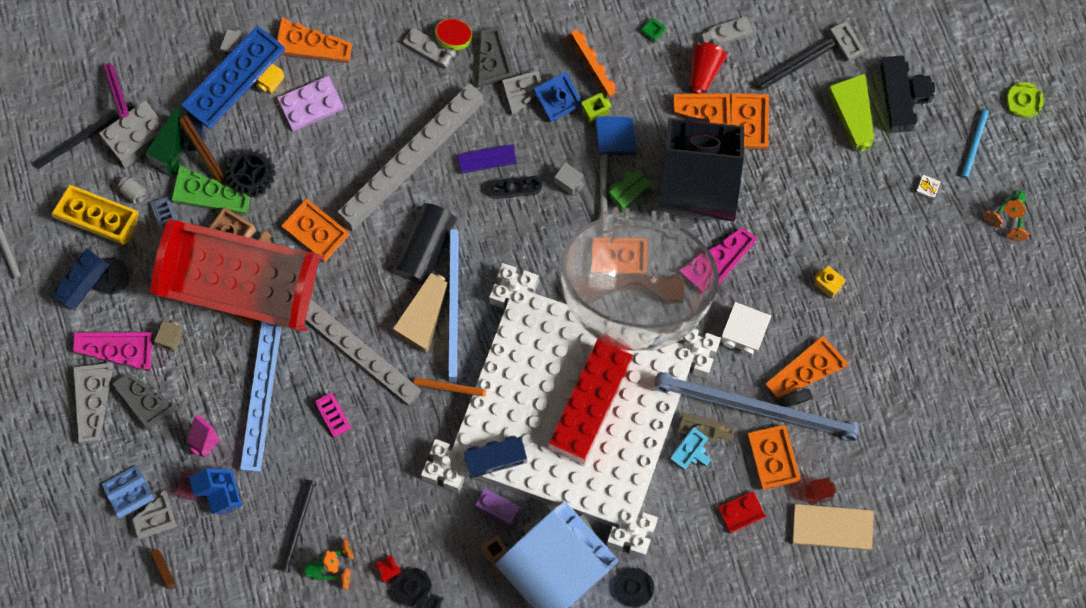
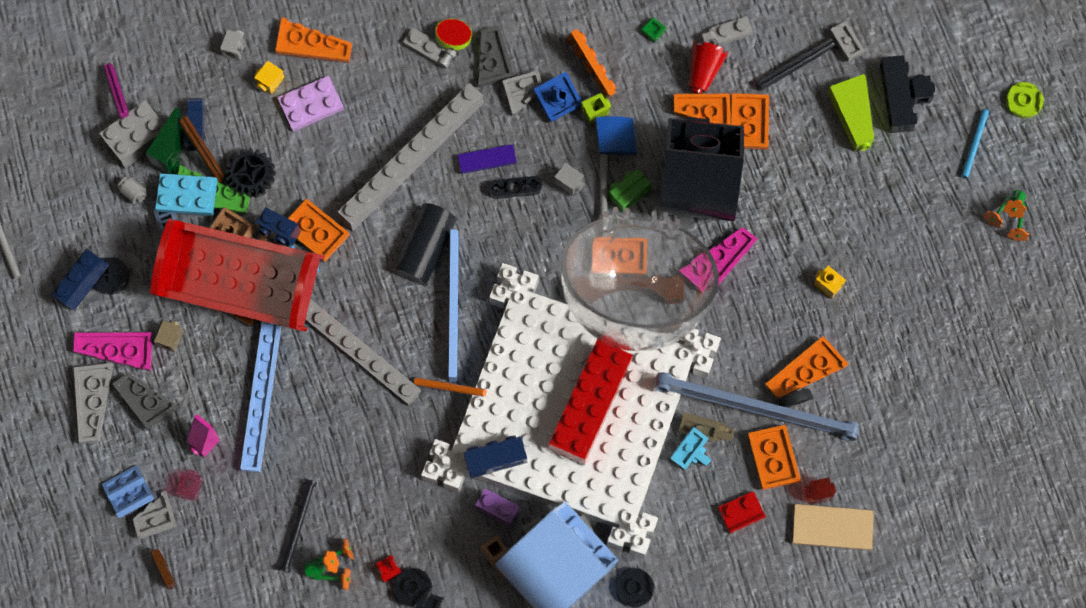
black bar [35,102,134,169] -> none
yellow brick [52,184,138,245] -> none
blue plate [181,25,286,130] -> none
blue brick [189,468,242,515] -> none
dark pink slope [315,393,351,438] -> none
tan slope [393,273,448,354] -> none
white brick [720,302,771,355] -> none
tile [916,175,941,200] -> none
none -> medium azure plate [155,173,218,216]
none -> dark blue brick [256,207,301,248]

